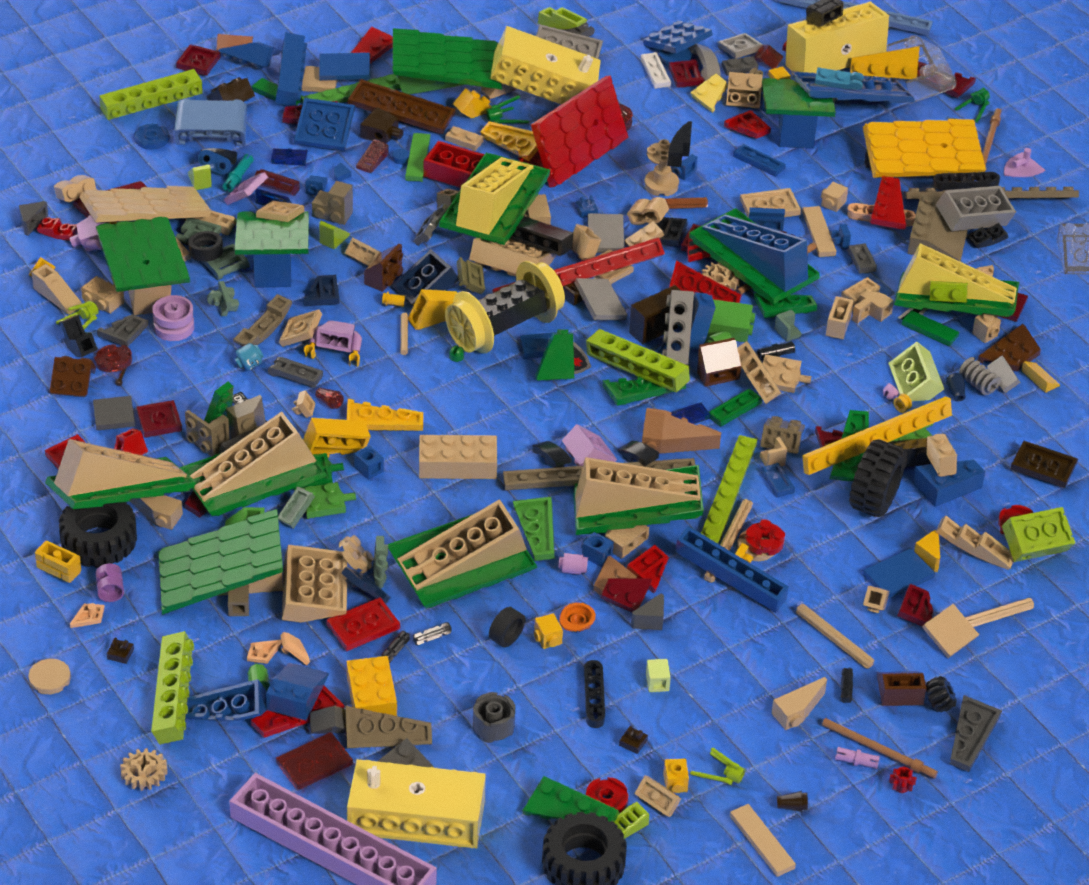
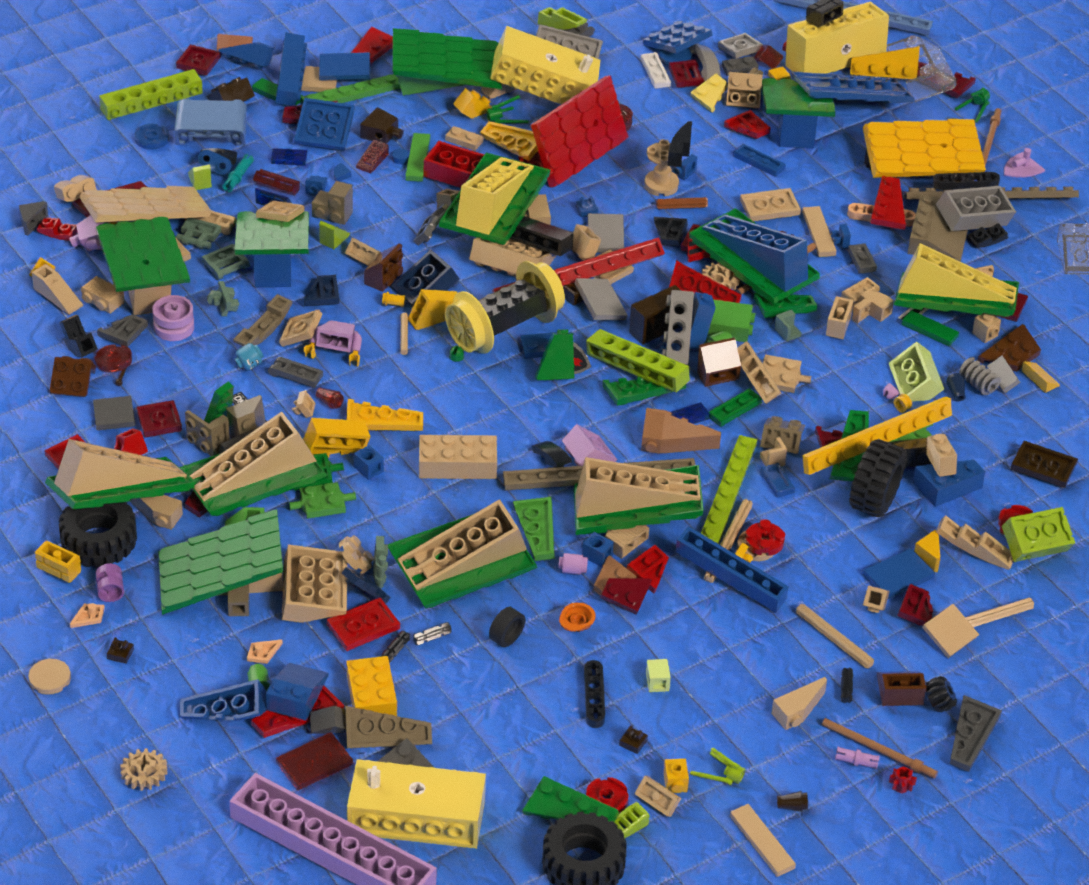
lime plant [56,301,99,330] -> none
lime brick [151,631,194,745] -> none
black tyre [188,231,224,262] -> none
lavender plate [224,172,268,205] -> none
sand green plate [278,487,315,529] -> none
light nougat piece [280,632,310,665] -> none
reddish brown plate [348,79,455,134] -> none
olive plate [457,257,485,295] -> none
dark grey brick [473,692,515,743] -> none
yellow brick [534,613,563,649] -> none
black slope [618,441,659,466] -> none
tan plate [624,221,664,247] -> none
tan brick [627,197,669,225] -> none
dark grey slope [631,593,664,630] -> none
blue plate [748,207,785,232] -> none
black pin [757,341,795,360] -> none
dark azure hinge [815,67,864,90] -> none
tan brick [821,182,848,212] -> none
lime plate [930,281,968,303] -> none

